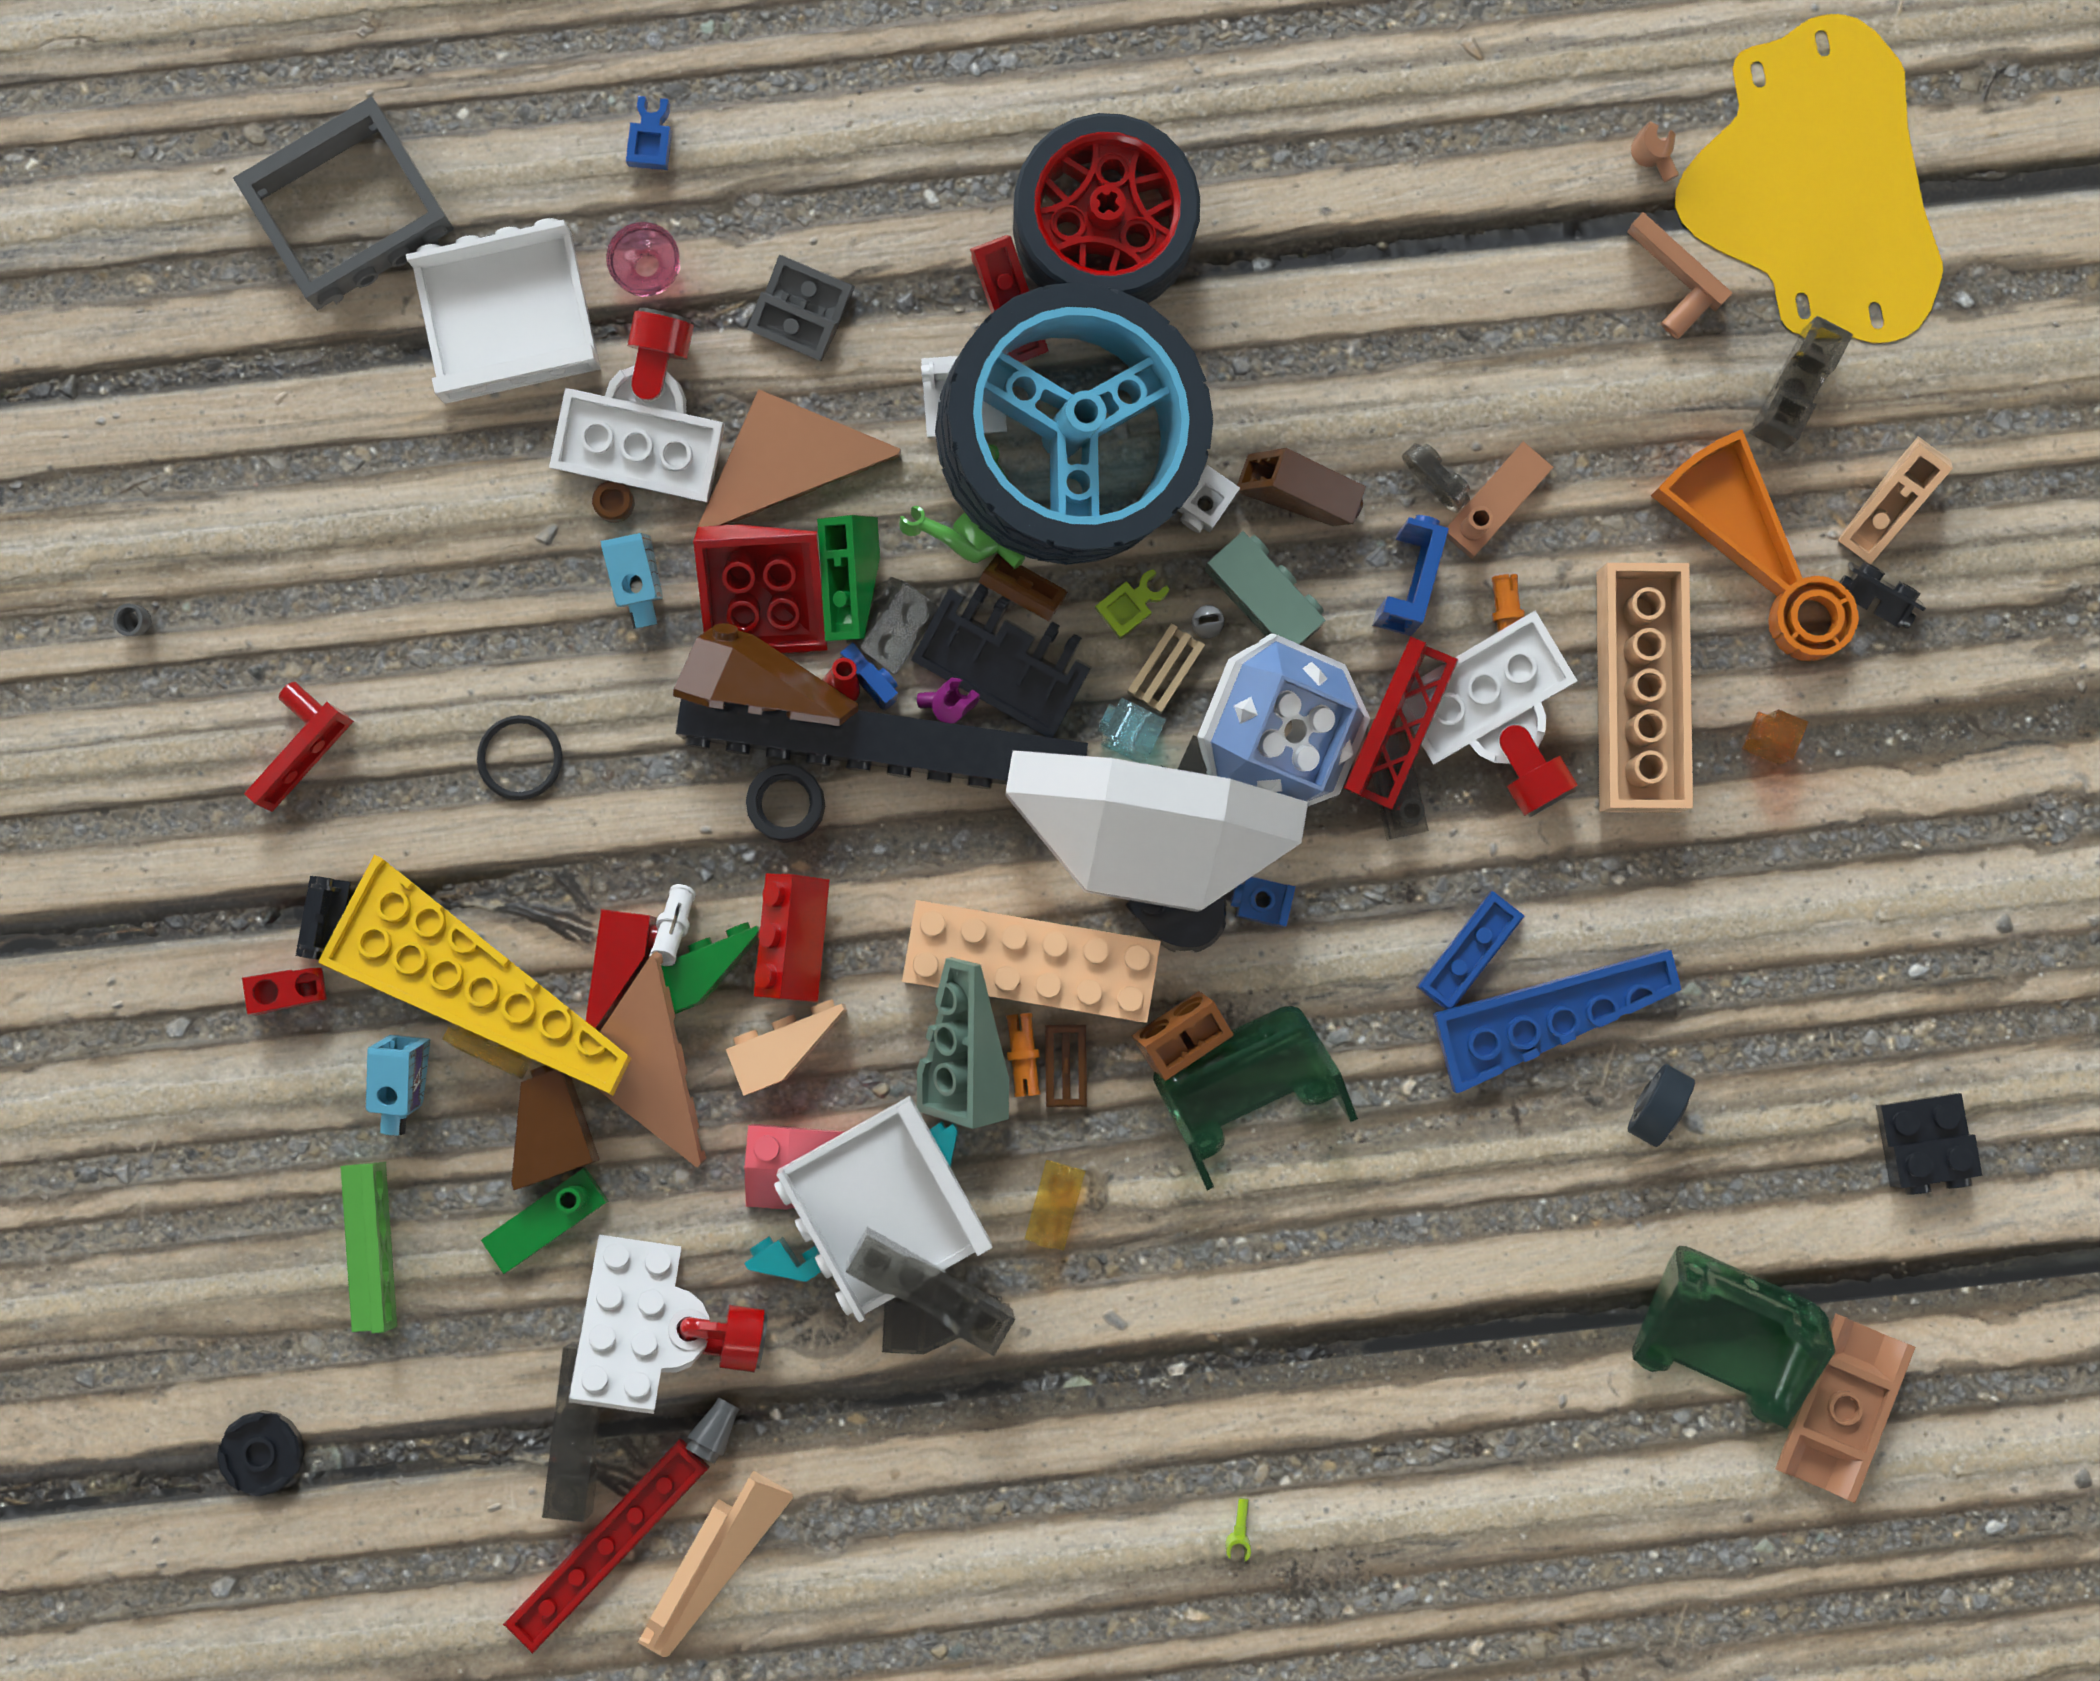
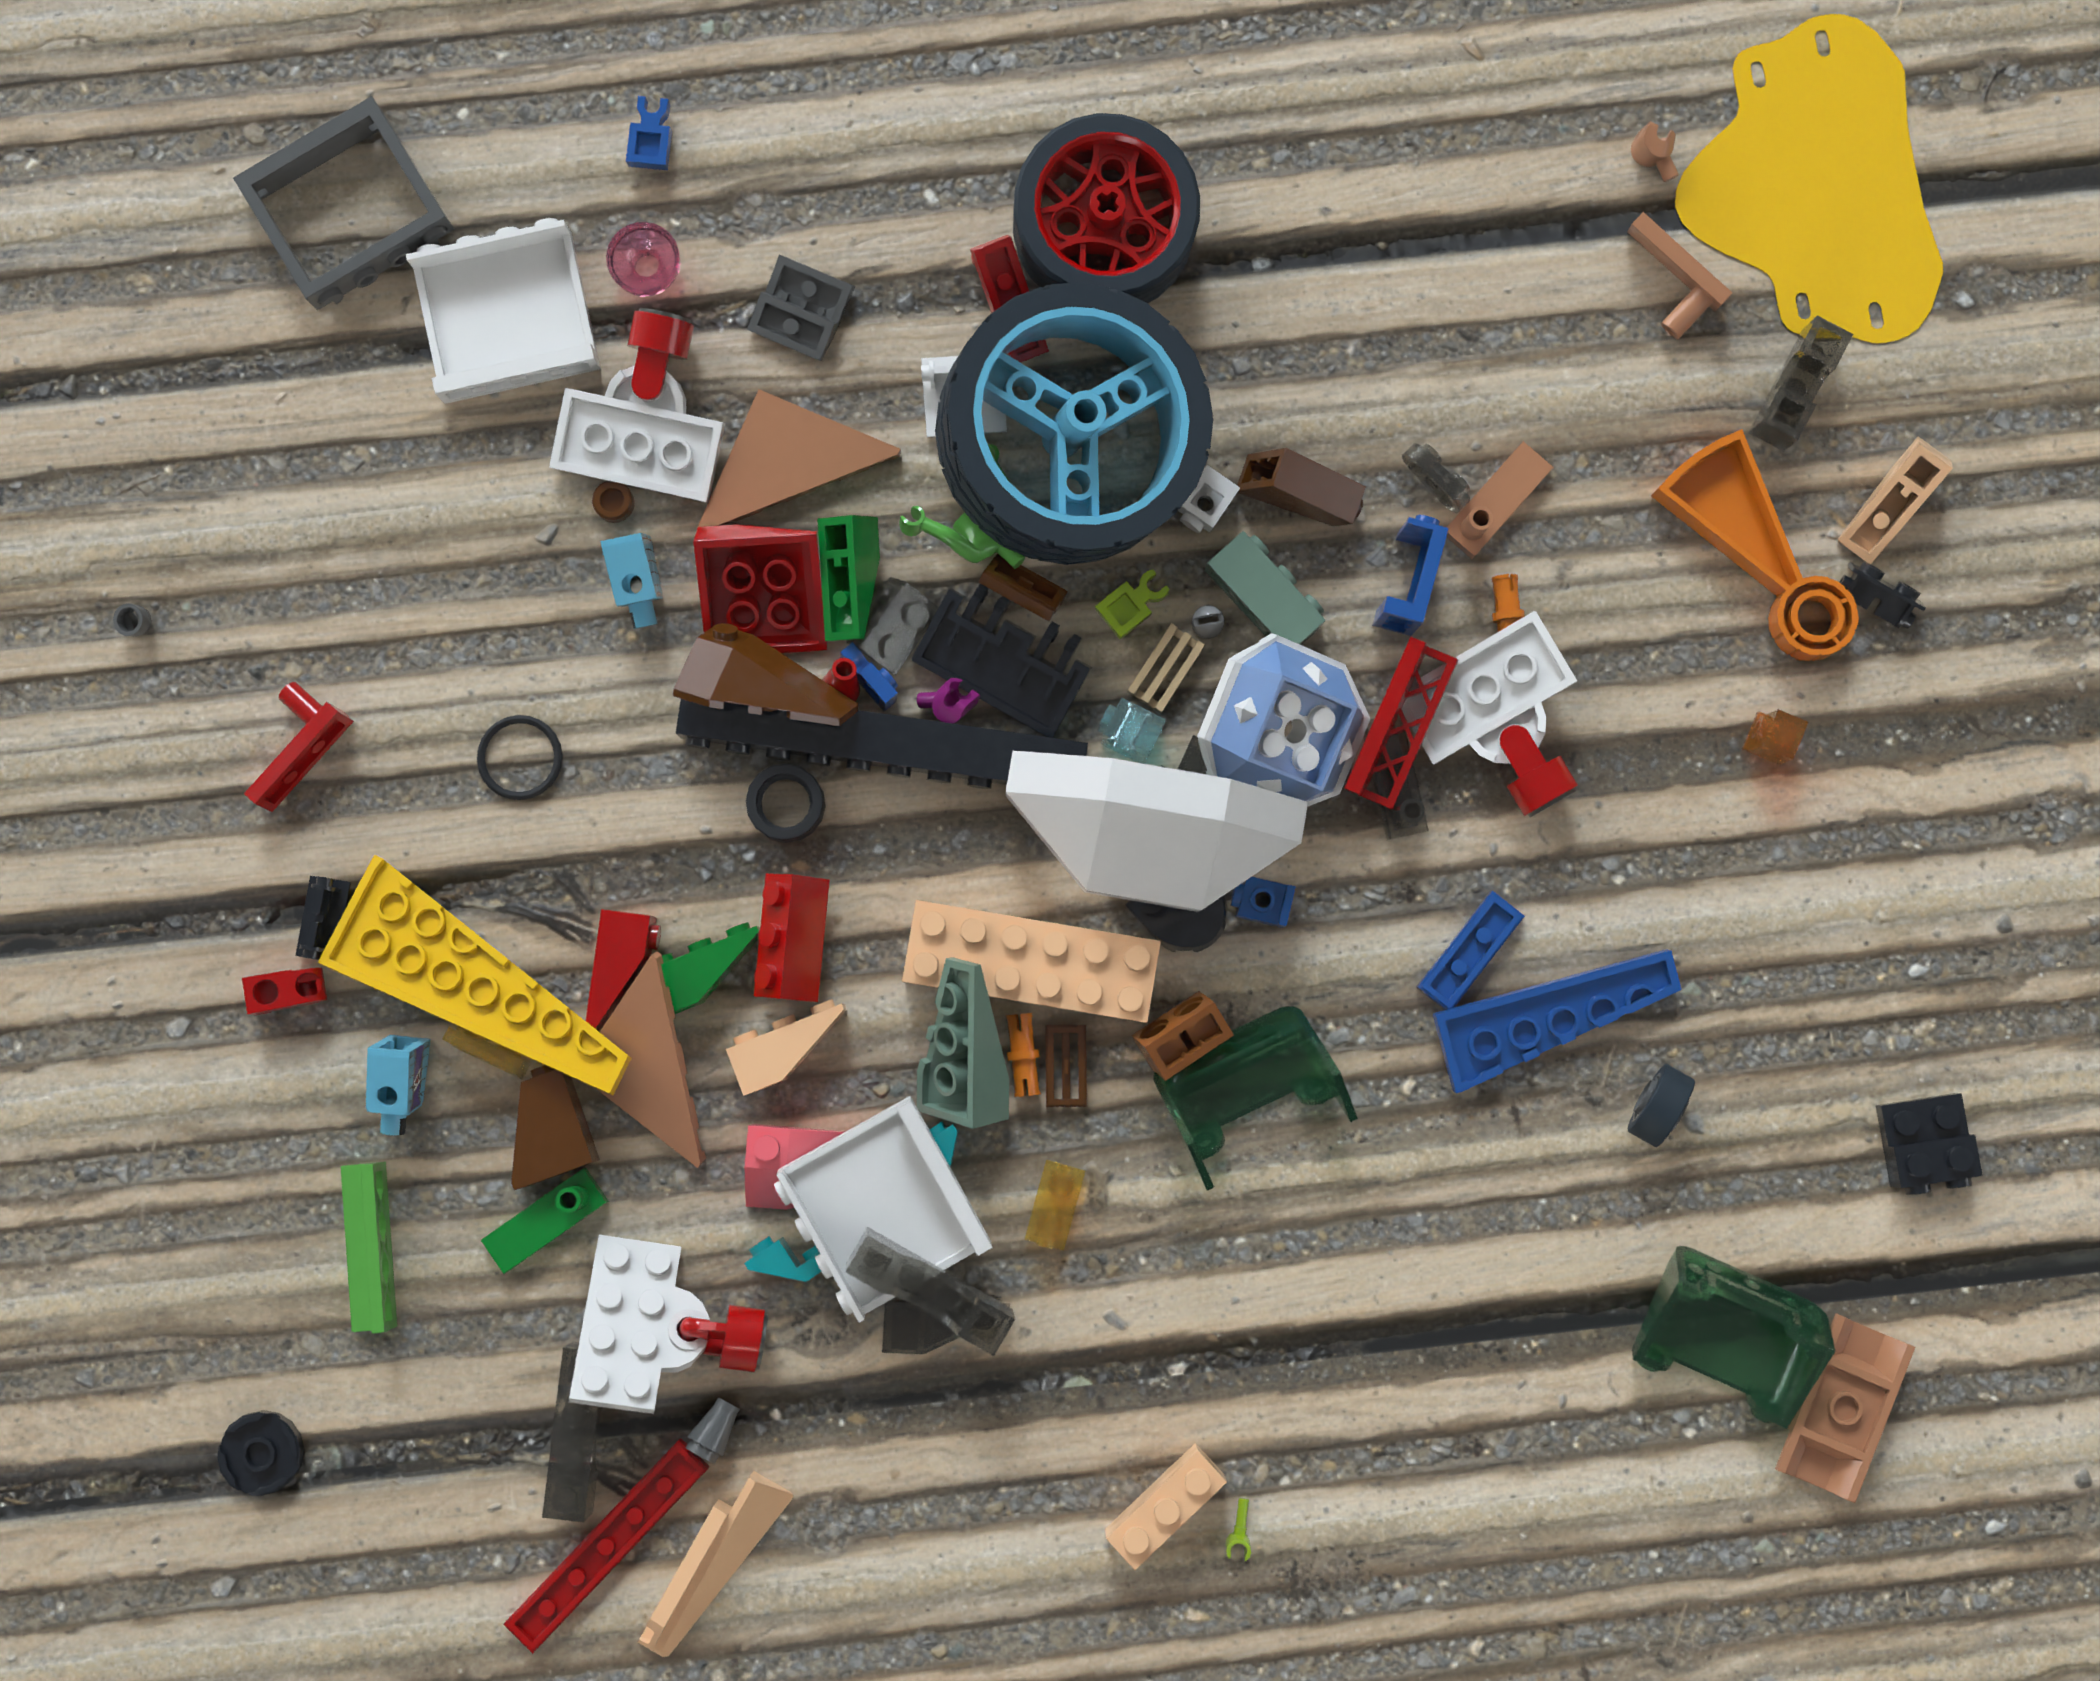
white pin [649,884,696,966] -> none
light nougat brick [1596,563,1693,813] -> none
none -> light nougat brick [1105,1443,1227,1570]

